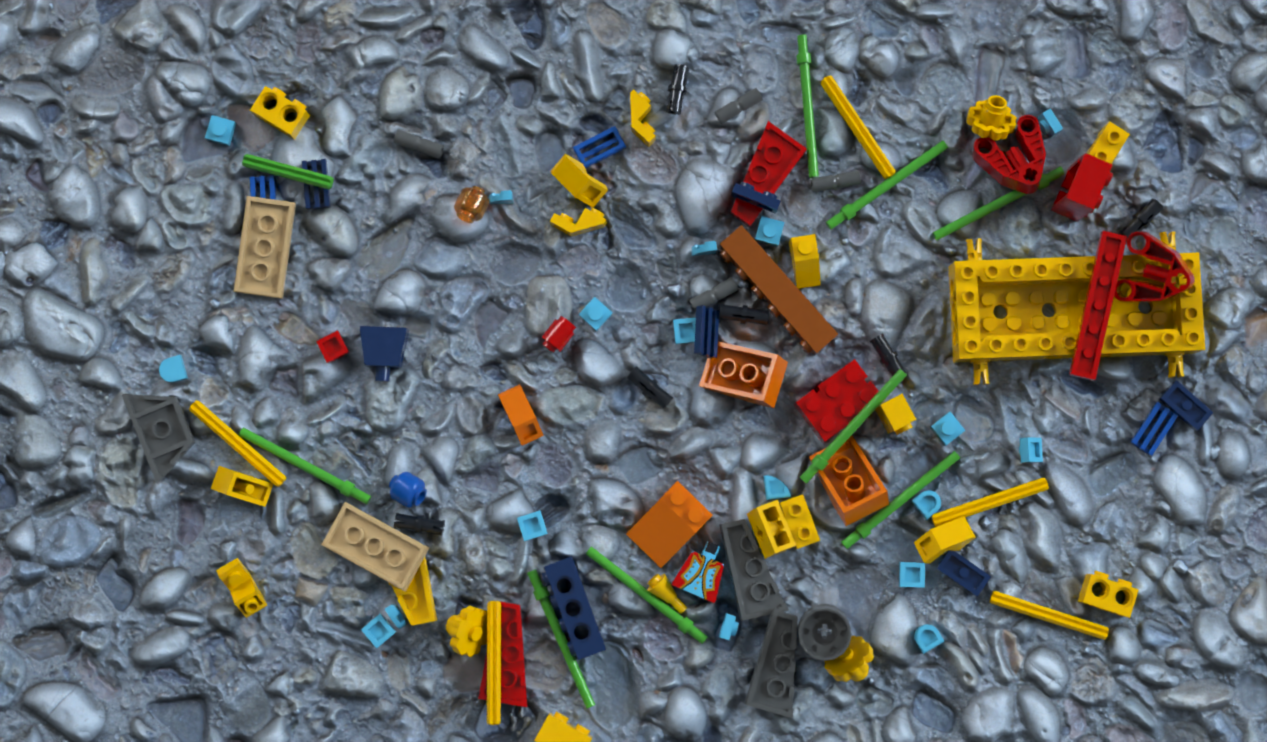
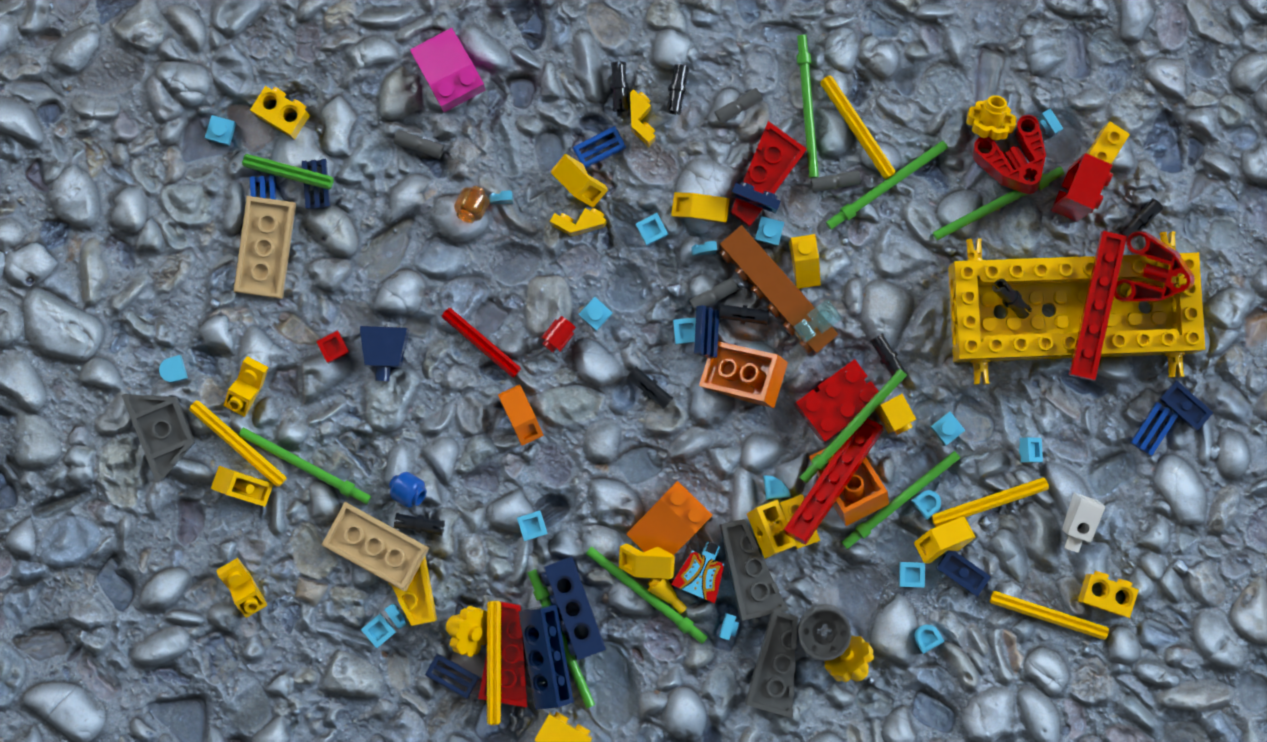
none -> yellow slope [223,356,269,417]
none -> dark pink slope [410,28,486,112]
none -> dark blue tile [425,653,480,699]
none -> red axle [442,308,521,378]
none -> dark blue brick [518,605,574,709]
none -> black pin [610,61,629,112]
none -> yellow slope [619,543,675,579]
none -> medium azure plate [635,213,668,246]
none -> yellow slope [671,192,730,223]
none -> red plate [784,418,884,545]
none -> clear light blue plate [793,299,843,343]
none -> black pin [992,279,1032,319]
none -> white torso [1062,492,1106,553]

